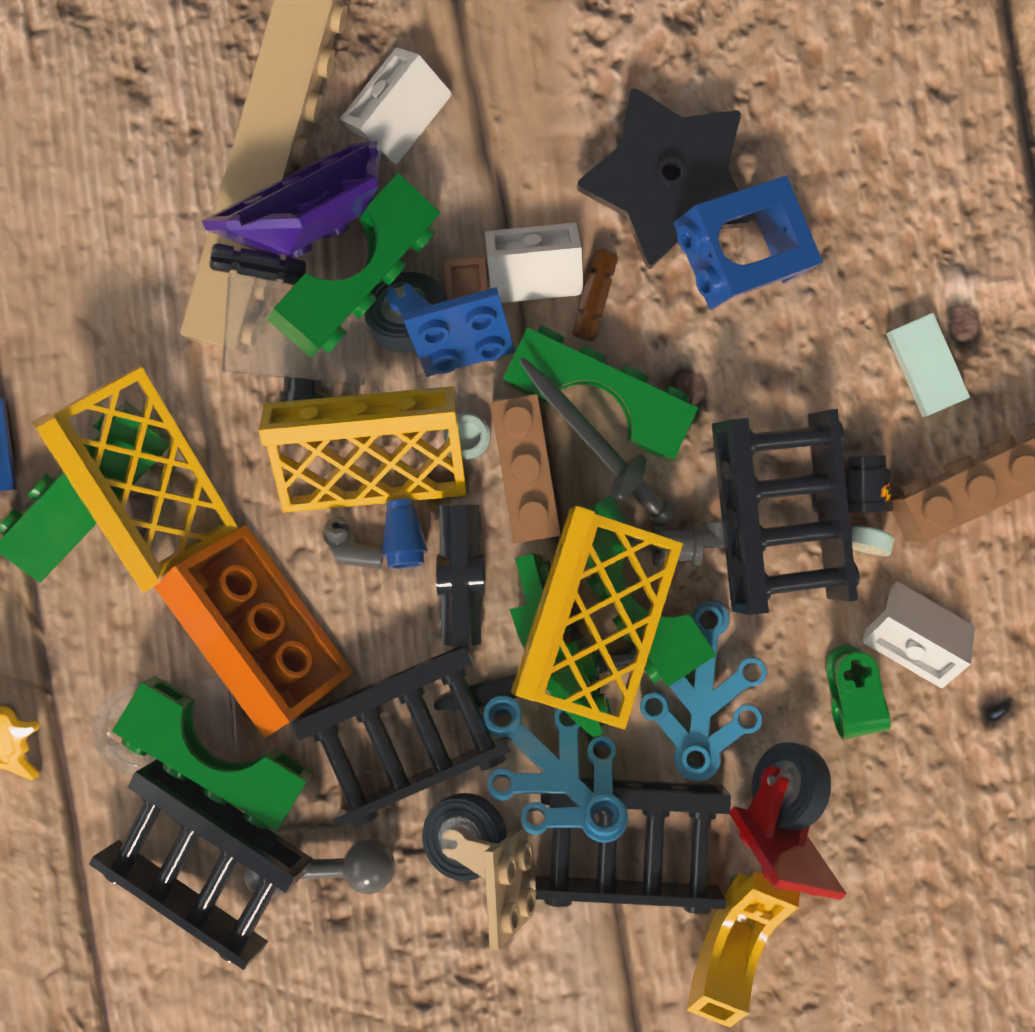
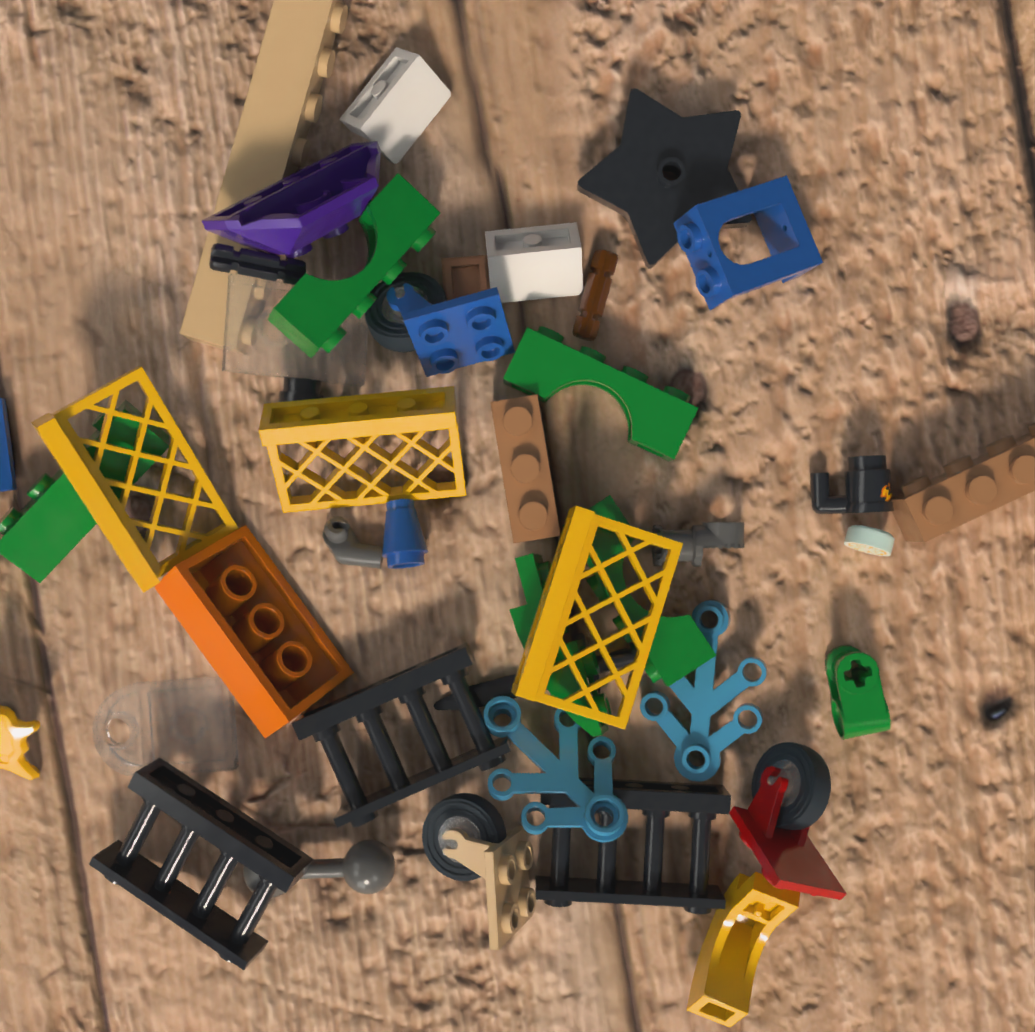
green arch [111,676,314,831] -> none
black piece [436,505,485,646] -> none
light aqua tile [444,413,491,460] -> none
dark grey sword [520,357,674,526] -> none
black fence [712,409,860,615] -> none
white panel [862,581,975,688] -> none
light aqua tile [886,313,970,417] -> none

